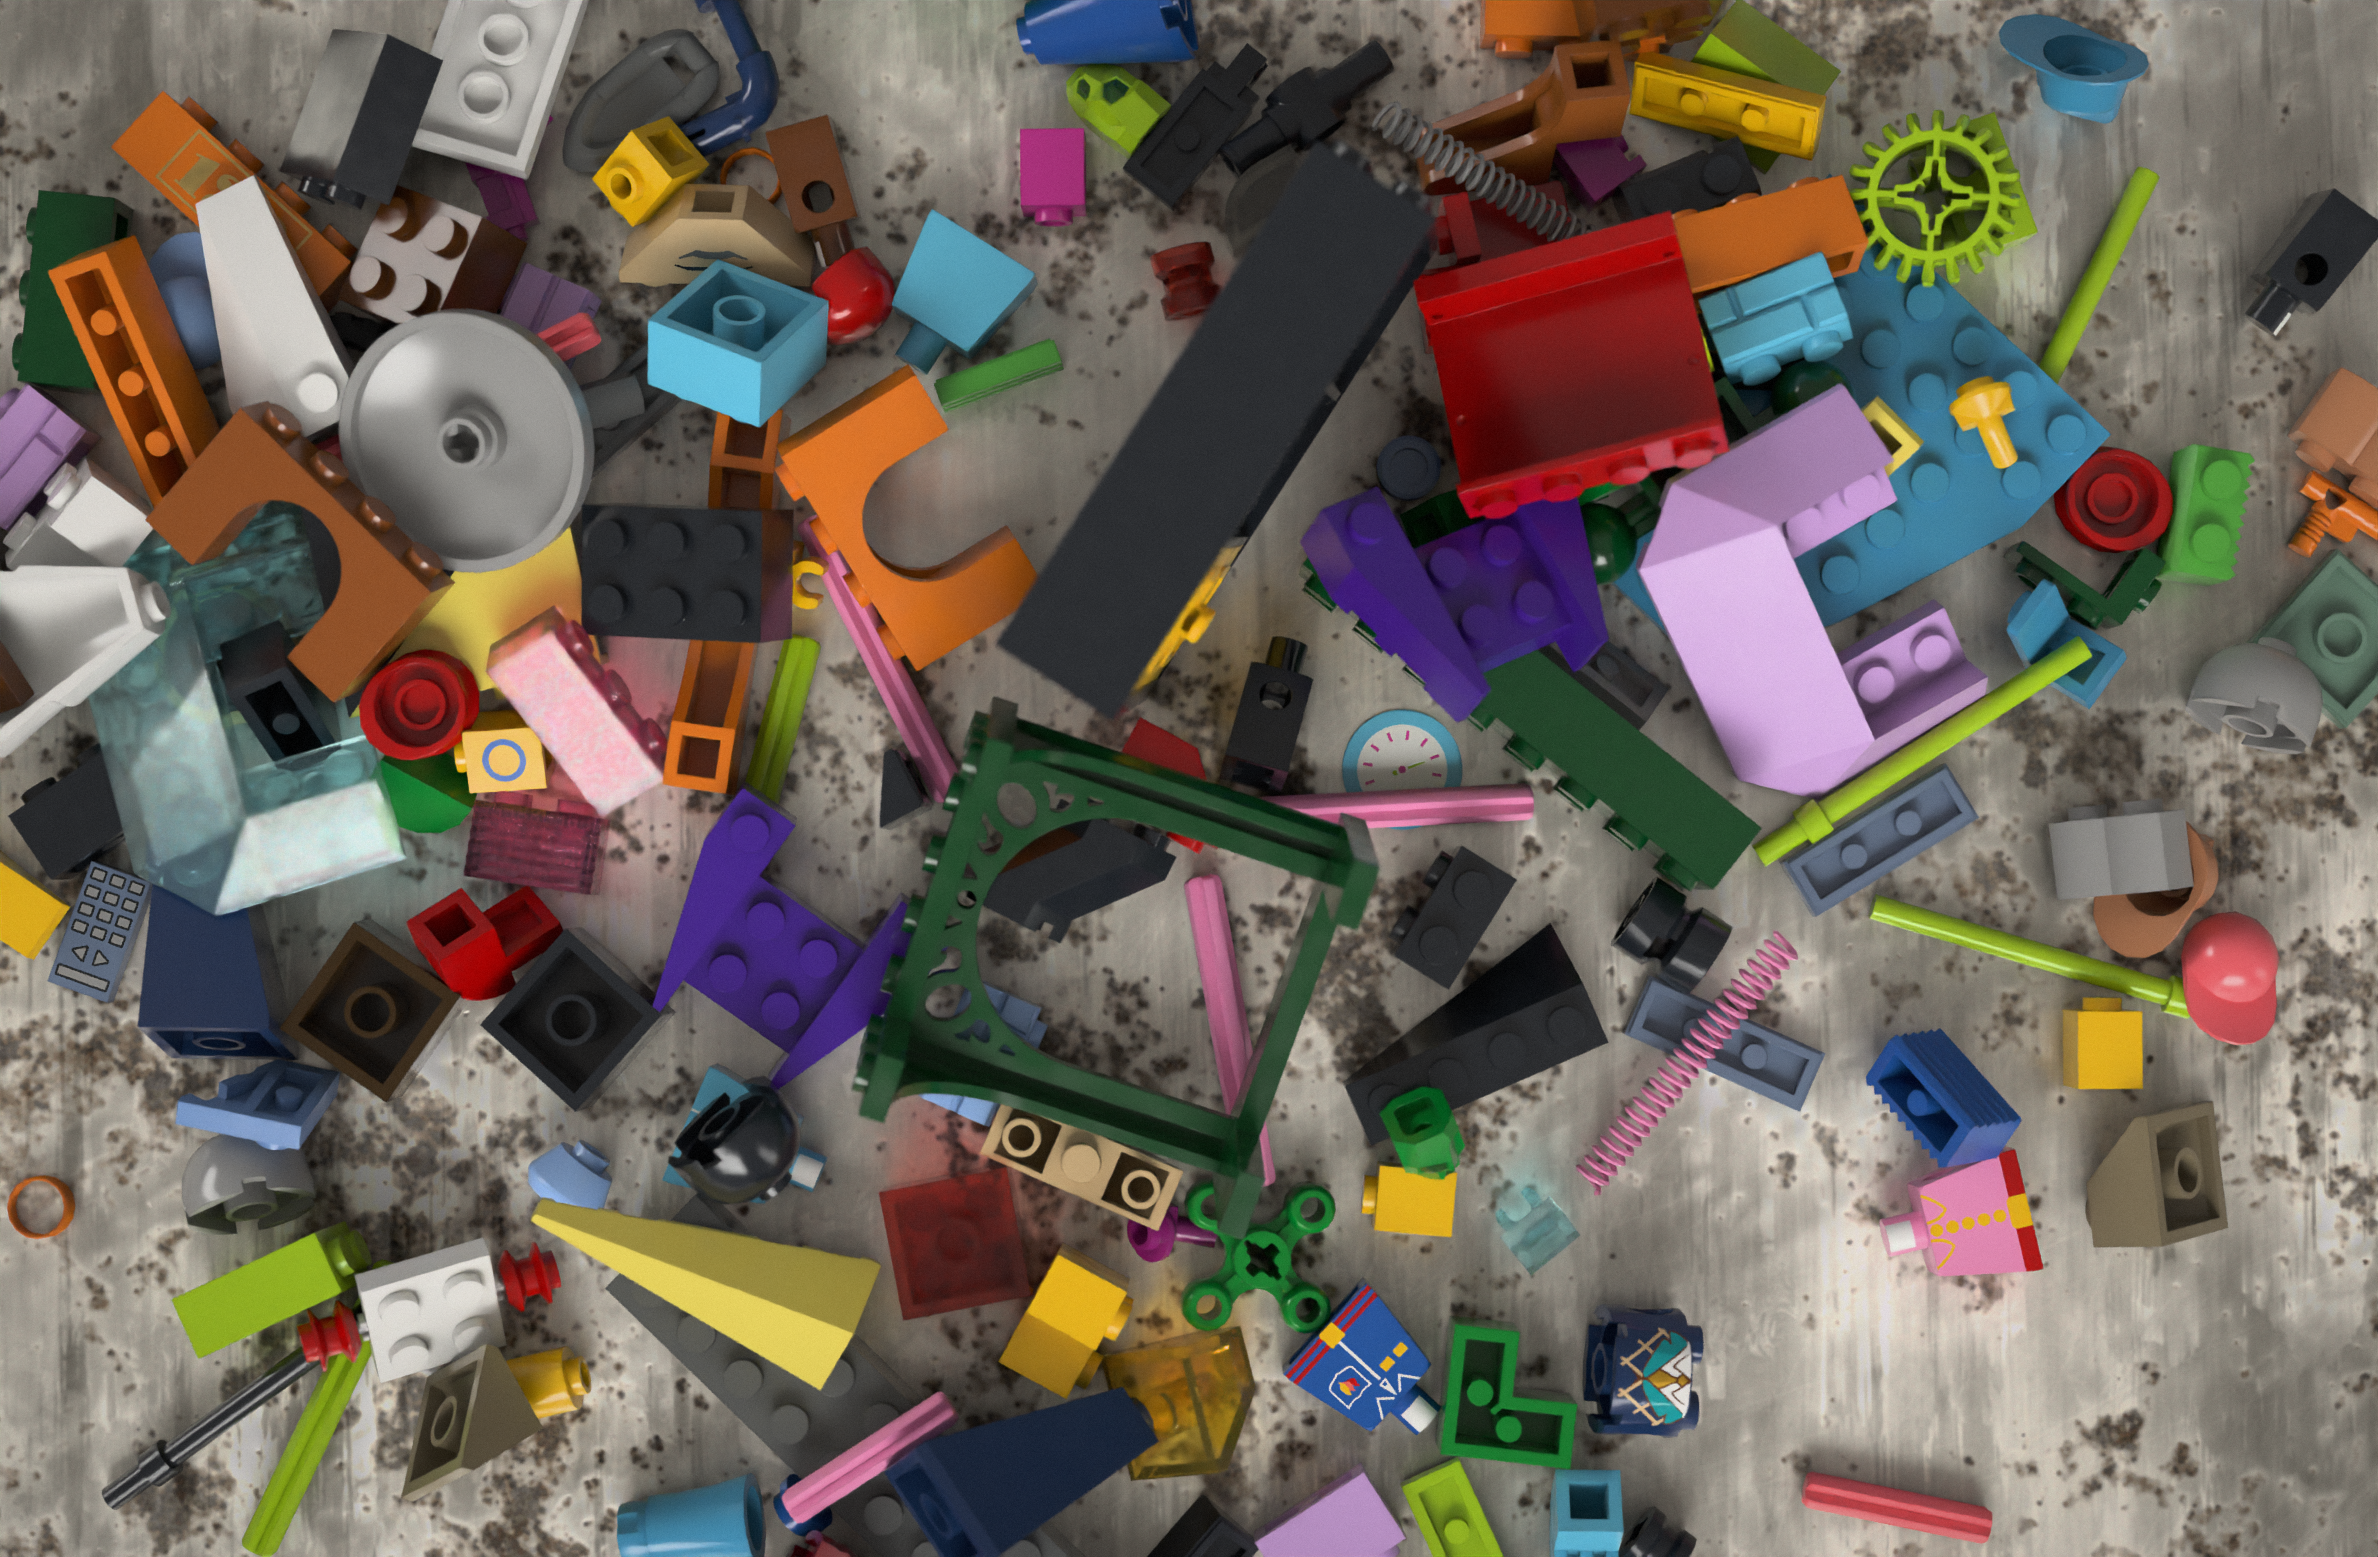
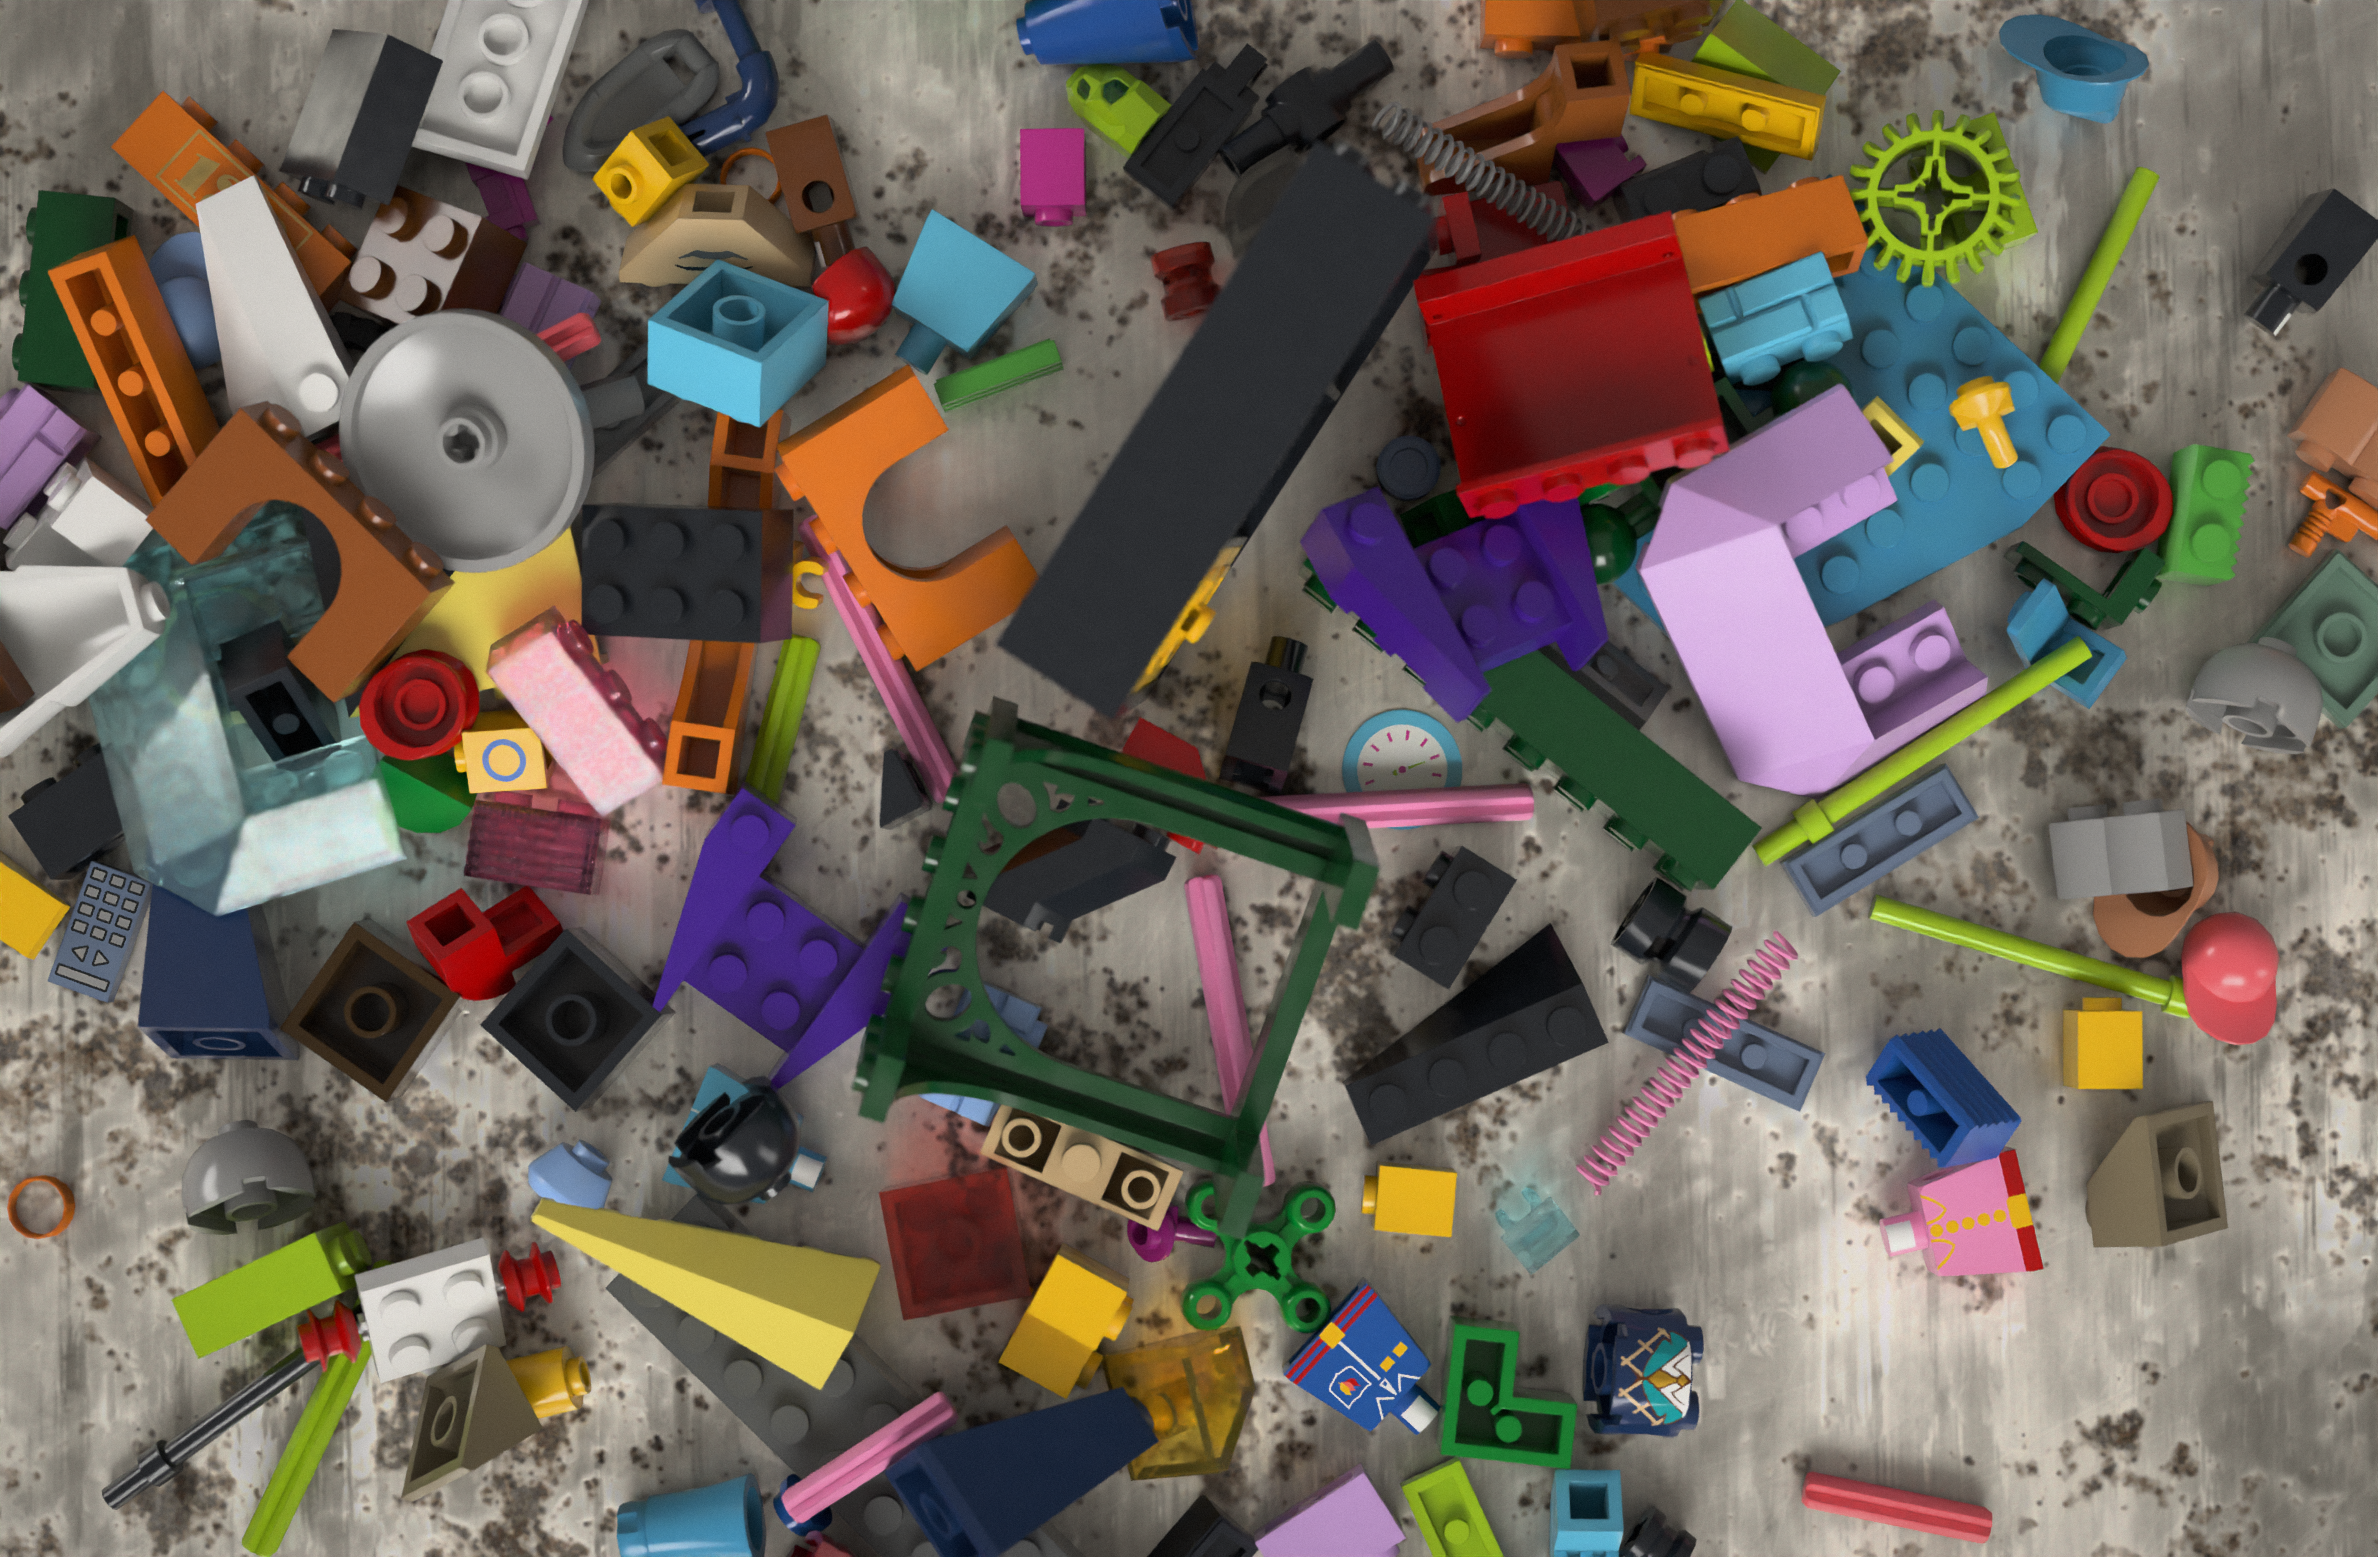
medium blue wing [175,1059,340,1150] -> none
green rock [1380,1087,1465,1180] -> none

